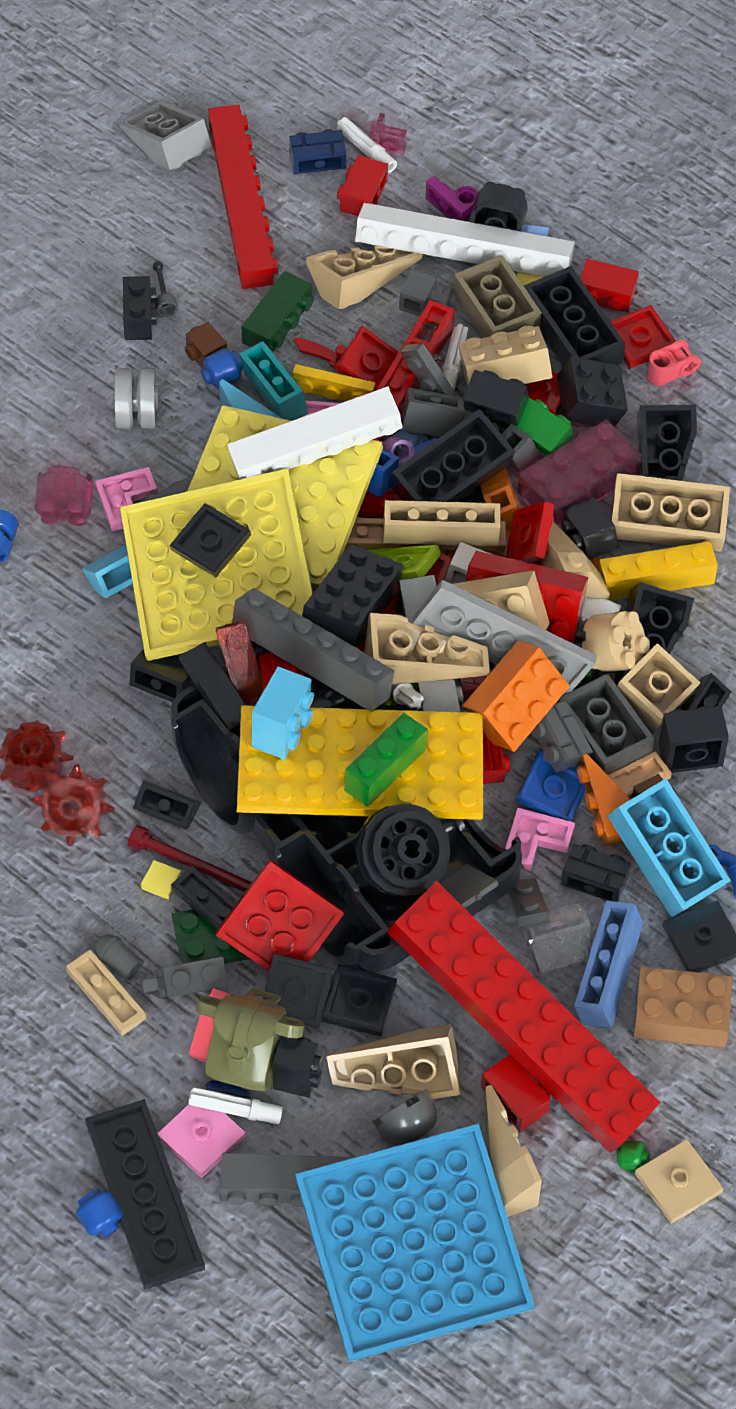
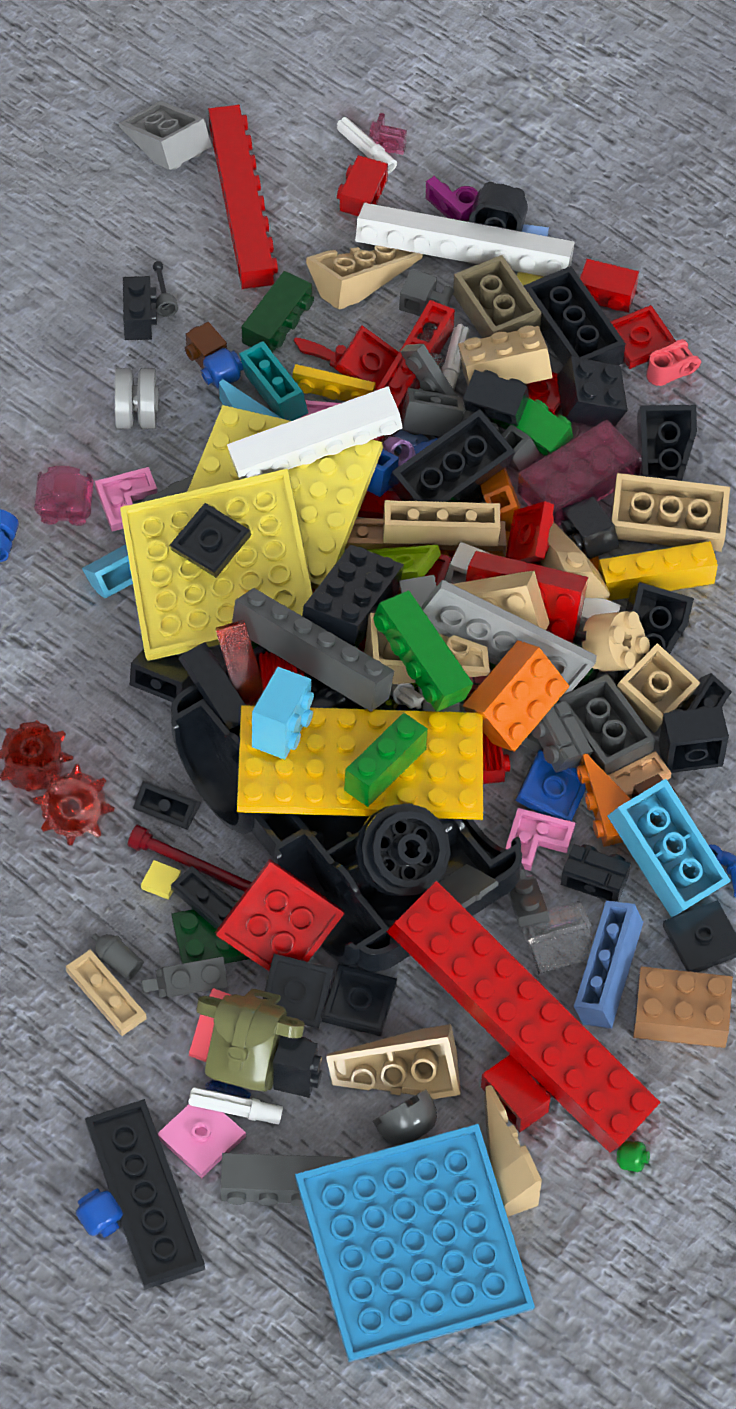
dark blue brick [289,129,346,174] -> none
tan plate [635,1139,724,1224] -> none
none -> green brick [373,590,473,712]

